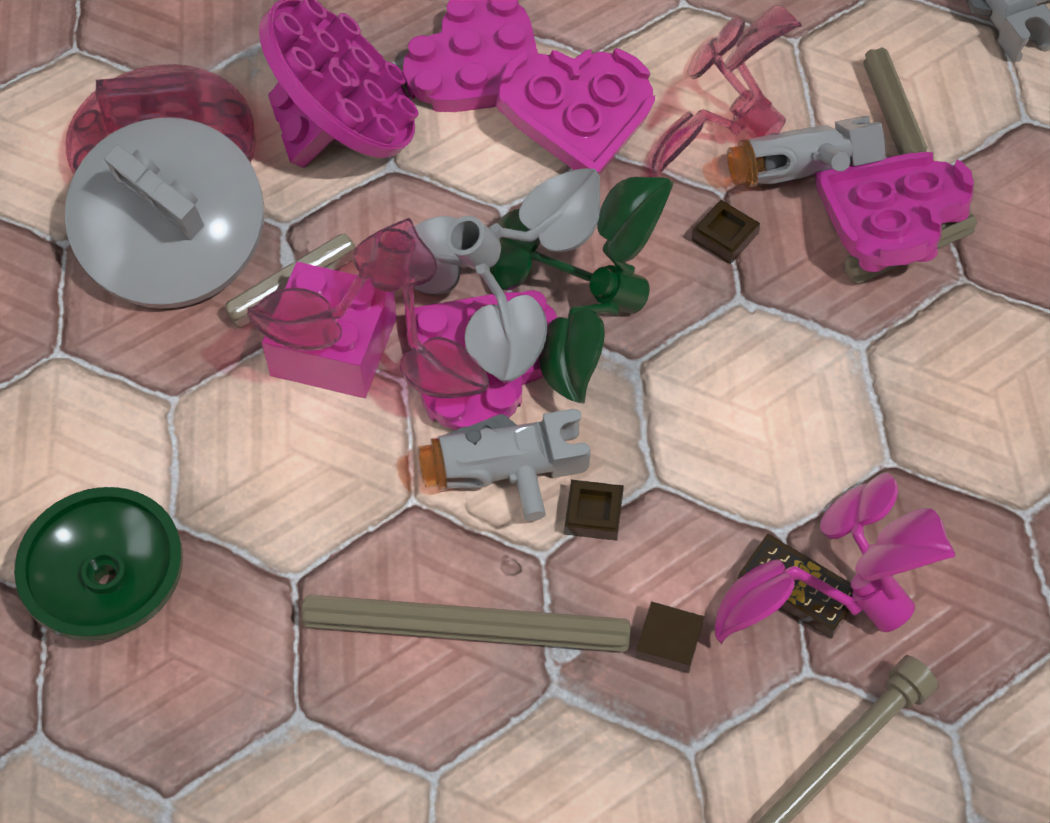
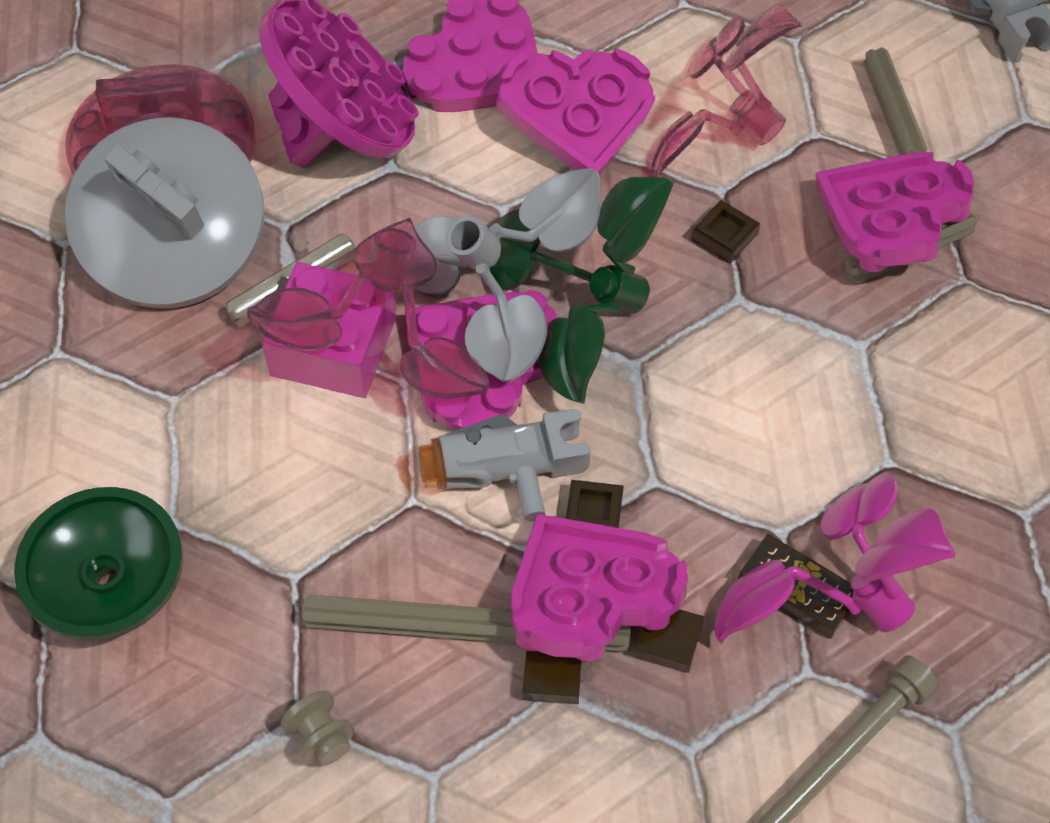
light grey piece [727,116,885,188] -> none
none -> dark tan wheel [281,690,354,765]
none -> dark pink plate [511,514,688,661]
none -> dark brown tile [522,650,582,704]

